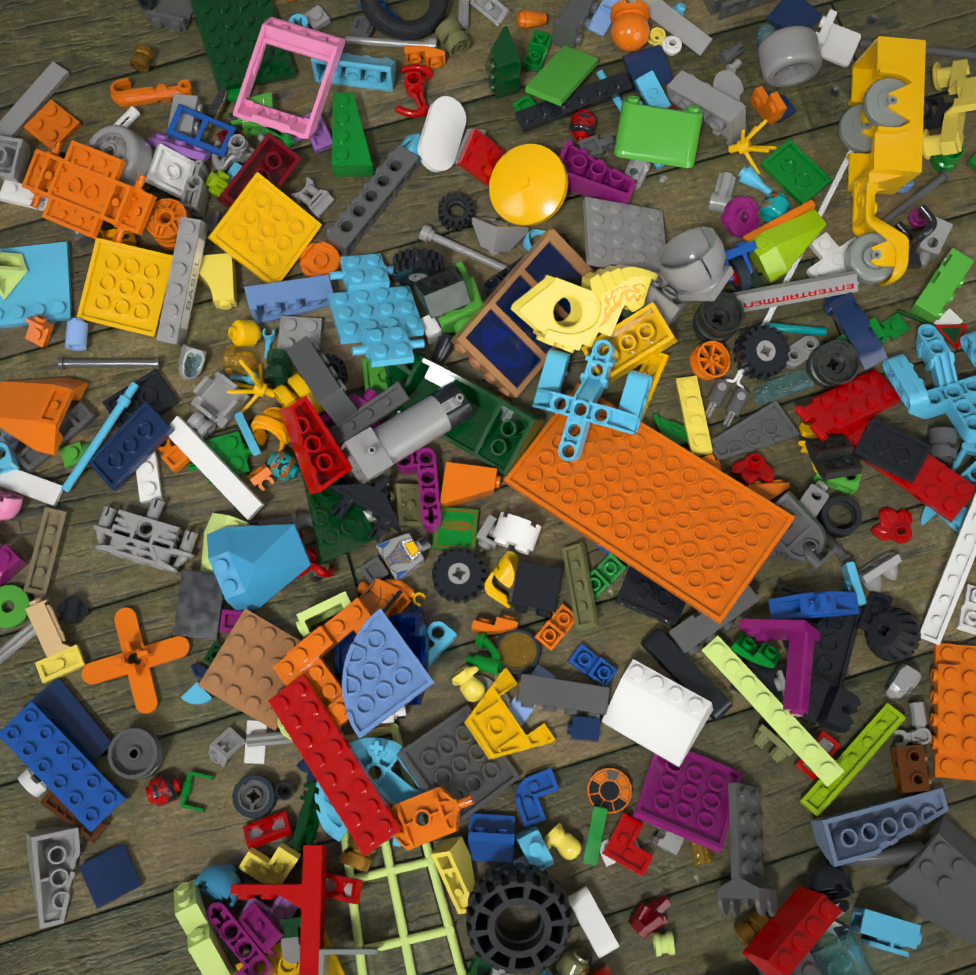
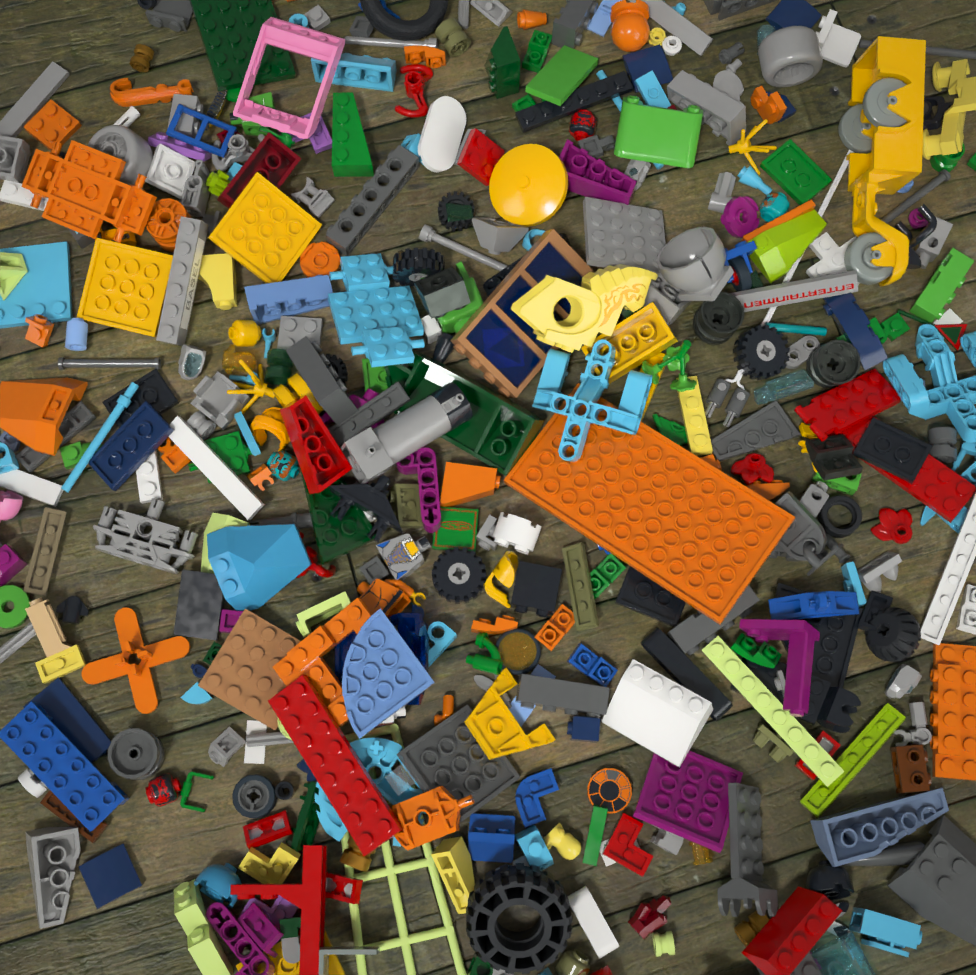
light yellow animal [451,665,485,702] -> none
orange wheel [690,341,730,380] -> none
none -> clear plate [385,763,417,796]
none -> orange arm [434,695,454,726]
none -> clear green piece [446,203,473,222]
none -> bright green plant [642,340,697,392]

